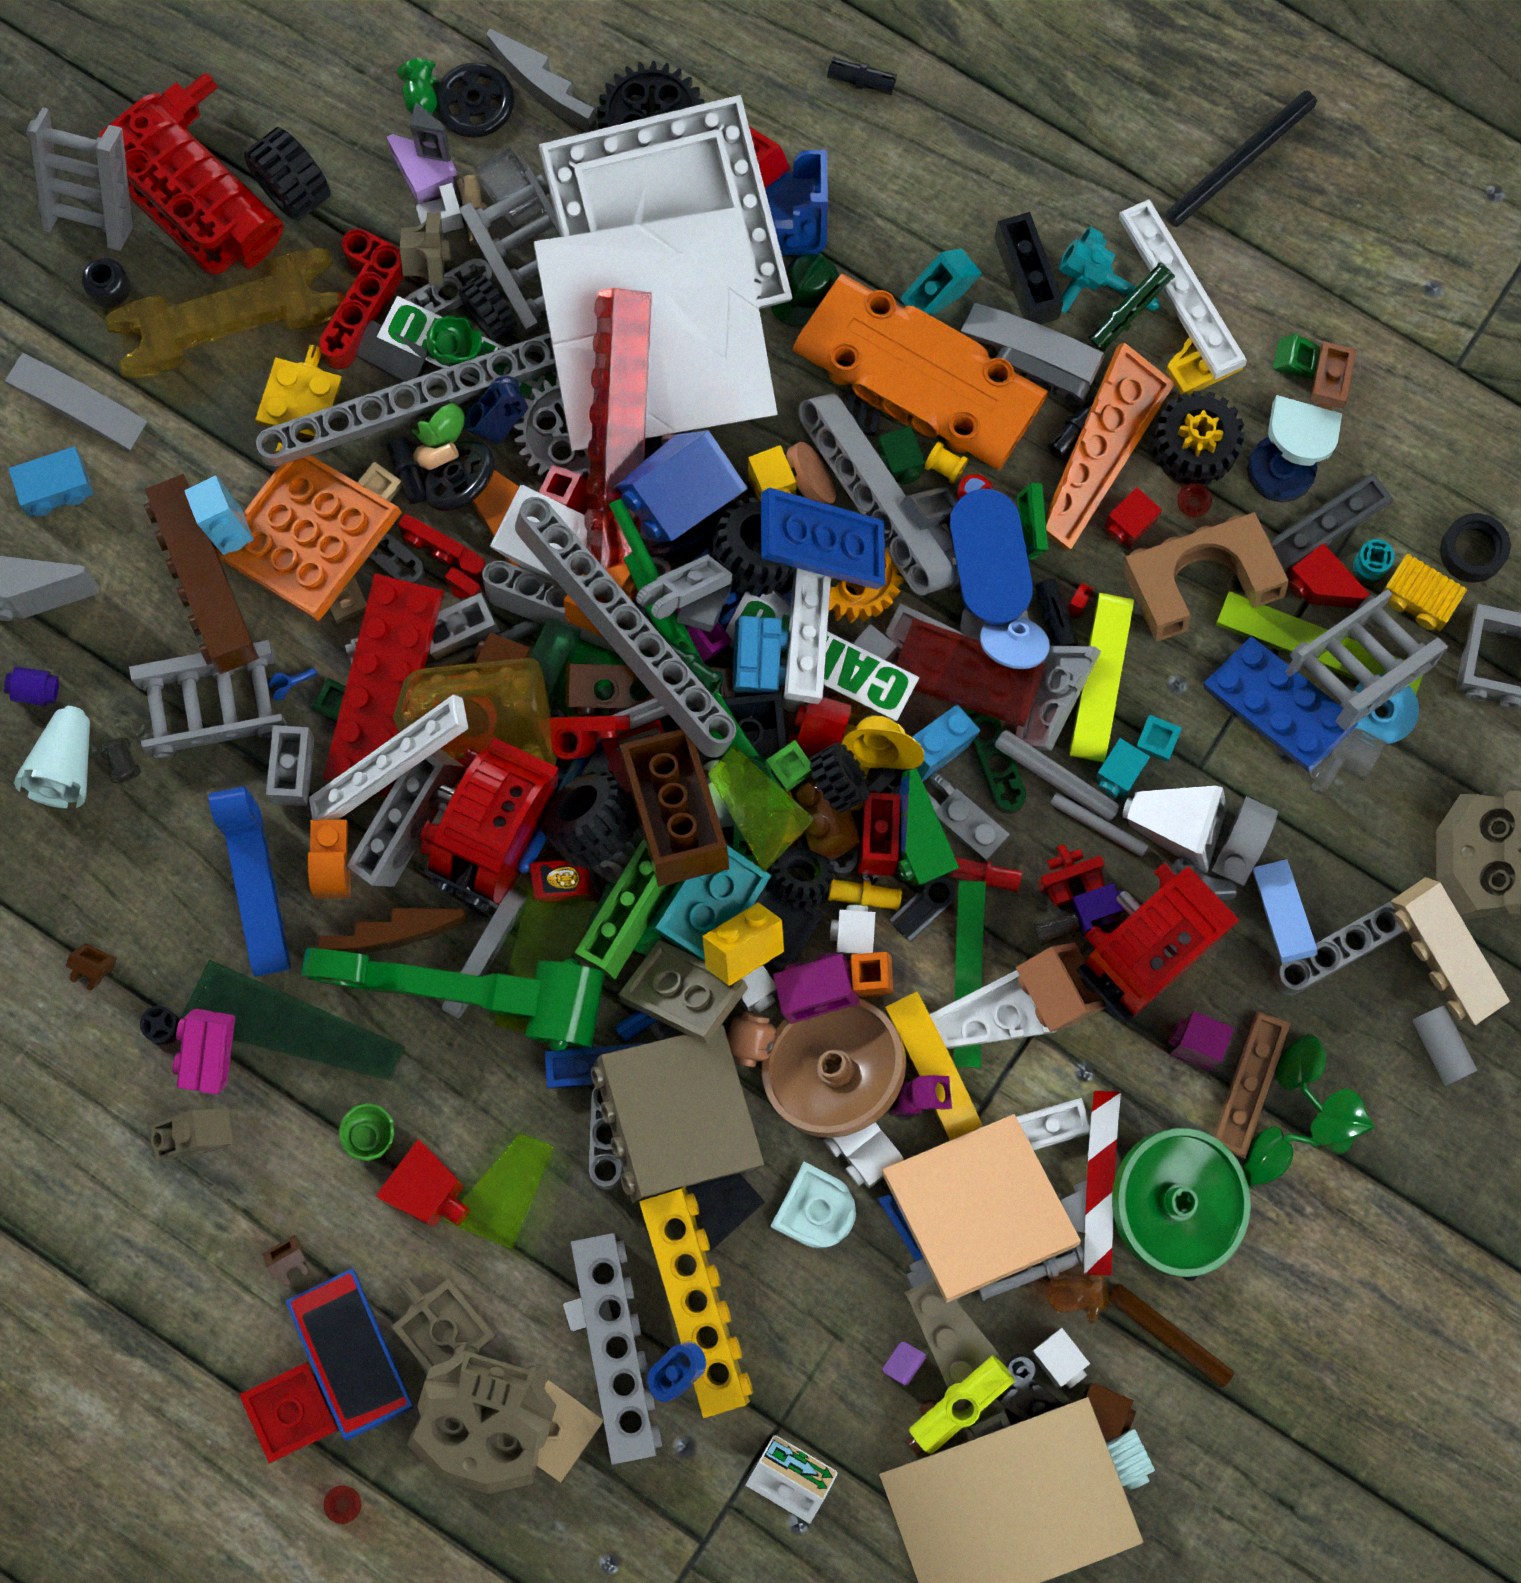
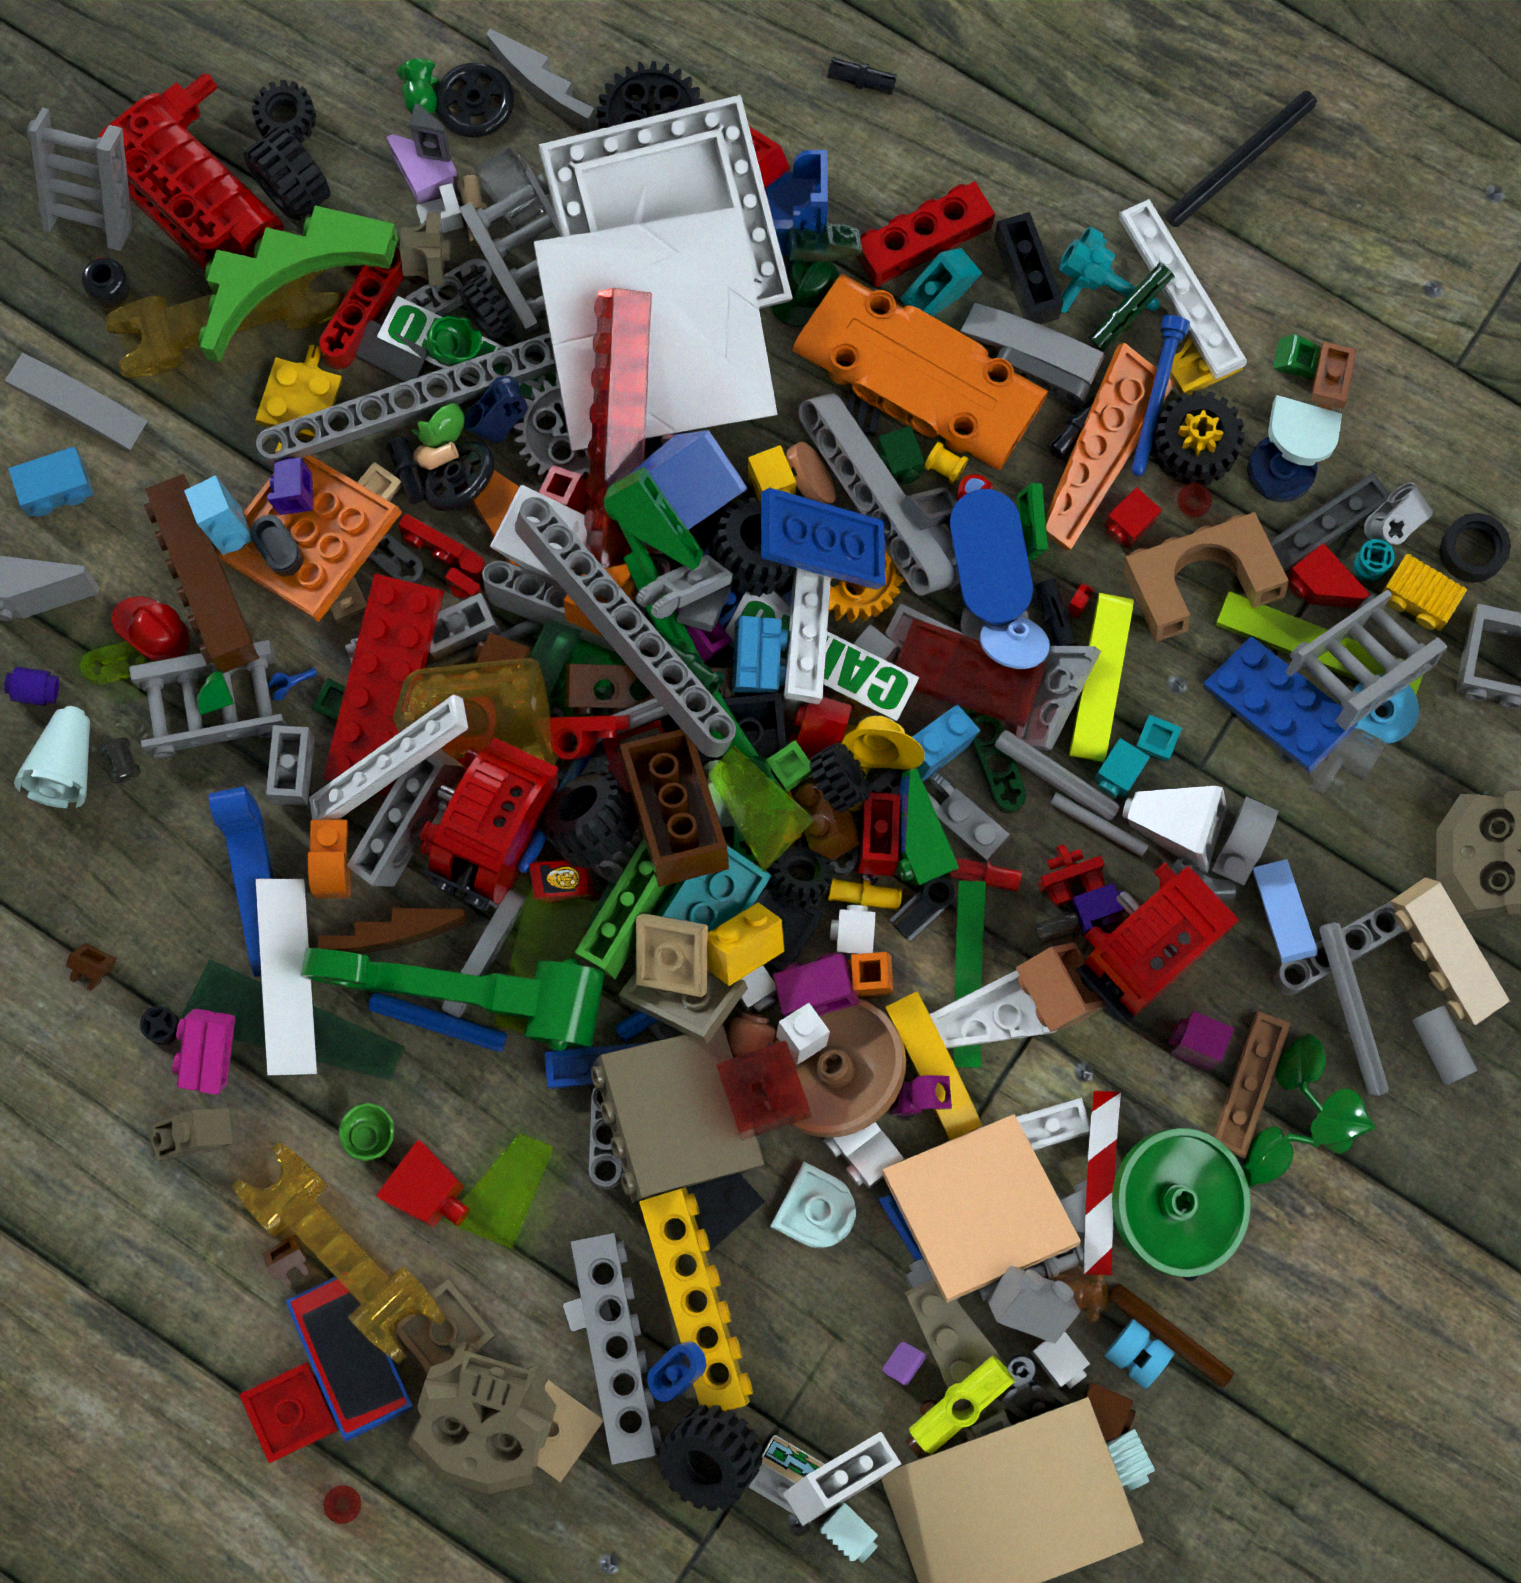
none -> clear neon green beam [80,641,149,685]
none -> red piece [111,596,189,661]
none -> green tile [197,670,234,715]
none -> bright green arch [198,205,399,363]
none -> clear yellow piece [232,1141,447,1364]
none -> black tile [250,515,304,577]
none -> black tyre [252,80,316,144]
none -> white sticker [256,879,317,1075]
none -> dark purple brick [267,457,313,515]
none -> blue axle [368,992,507,1052]
none -> green slope [603,466,704,570]
none -> tan plate [636,913,708,997]
none -> black tyre [658,1405,763,1511]
none -> clear red brick [716,1040,811,1141]
none -> white brick [776,1003,830,1065]
none -> white brick [783,1432,901,1526]
none -> clear green slope [786,223,862,262]
none -> light aqua brick [820,1502,878,1563]
none -> red brick [856,181,995,288]
none -> light grey brick [986,1265,1081,1343]
none -> medium azure wheel [1104,1319,1175,1390]
none -> blue piece [1132,315,1190,477]
none -> light grey axle [1319,922,1389,1096]
none -> light grey piece [1364,482,1433,545]

